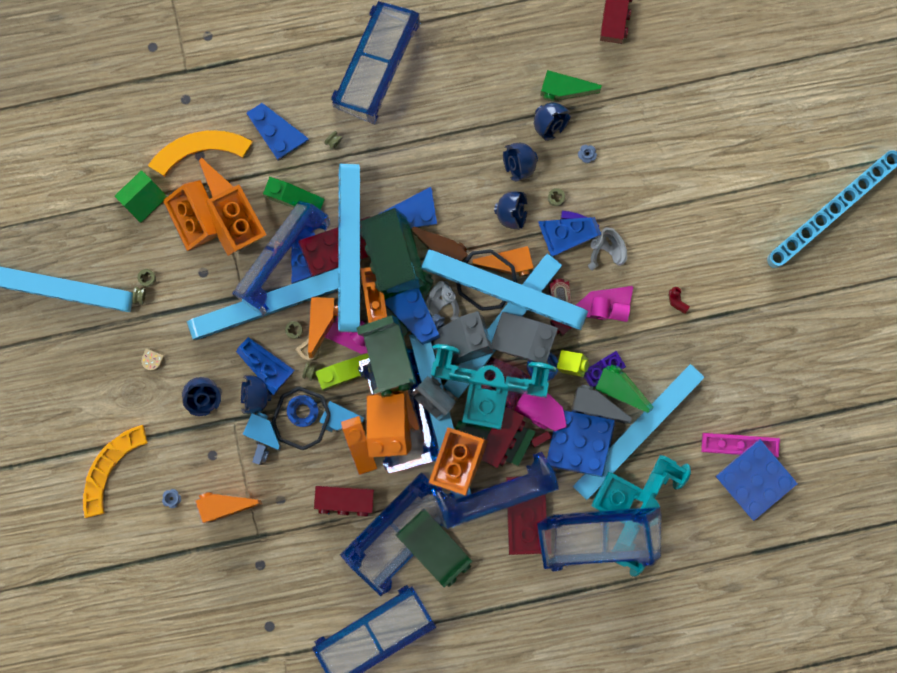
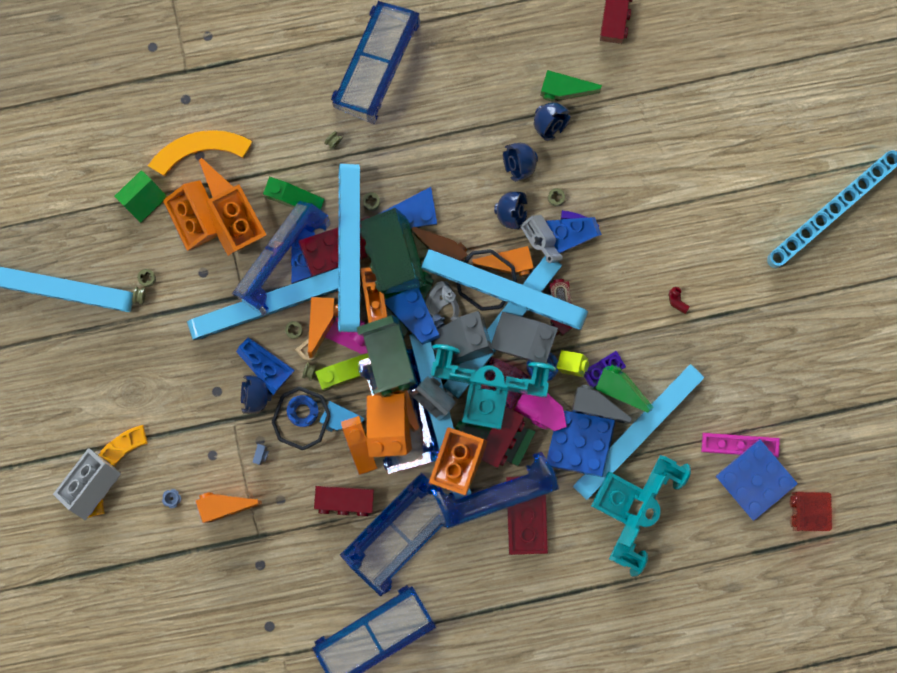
tan tile [141,349,164,371] -> none
dark blue cylinder [182,377,221,417] -> none
dark azure slope [243,412,281,451] -> none
blue wing [246,103,309,160] -> none
dark green panel [395,508,473,588] -> none
dark red tile [531,431,551,448] -> none
clear windscreen [537,507,661,571] -> none
dark pink panel [575,286,633,322] -> none
sand blue plate [578,145,597,163] -> none
light grey helmet [588,227,627,271] -> none
none -> light grey slope [53,448,121,520]
none -> olive bush [363,192,380,211]
none -> light grey piece [520,215,563,263]
none -> clear red bracket [790,492,832,531]

